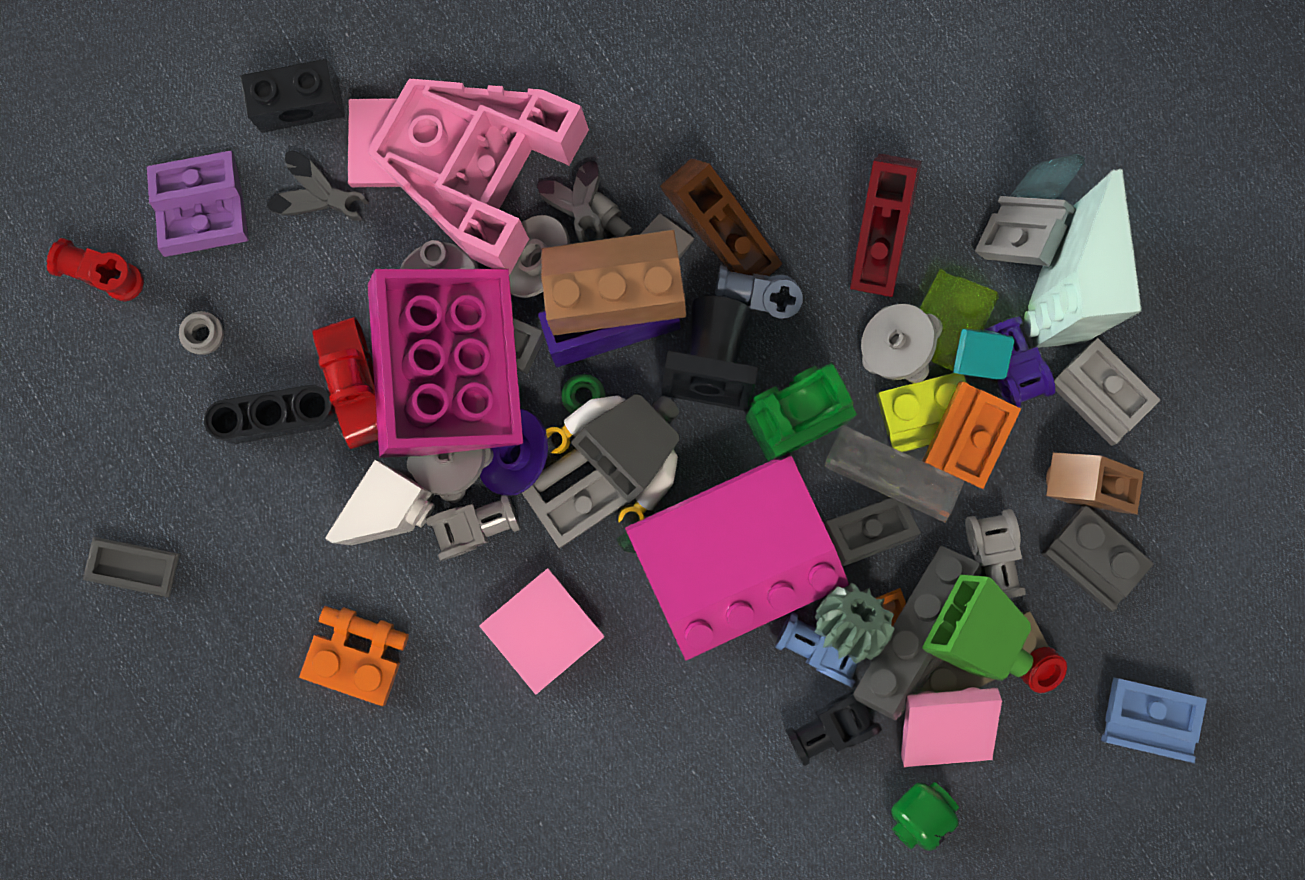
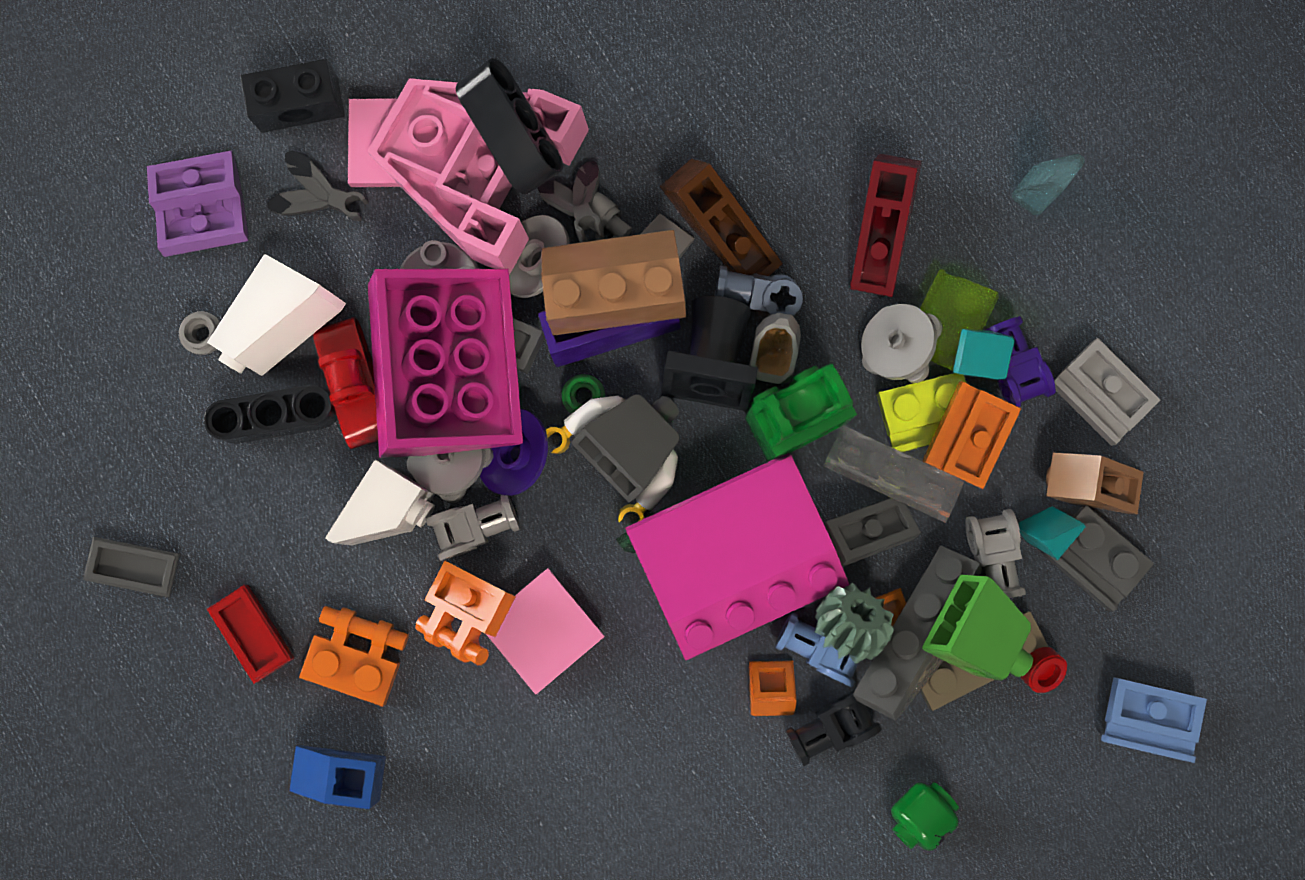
red connector [47,238,144,302] -> none
light grey plate [522,448,628,548] -> none
bright pink tile [901,687,1002,767] -> none
light grey plate [975,196,1076,266] -> none
light aqua slope [1024,169,1141,348] -> none
none -> white slope [207,254,346,376]
none -> red tile [207,585,294,684]
none -> blue slope [289,745,386,809]
none -> orange plate [415,560,515,666]
none -> black beam [455,58,563,194]
none -> rock [749,313,801,384]
none -> orange slope [749,661,797,716]
none -> teal slope [1018,506,1086,560]

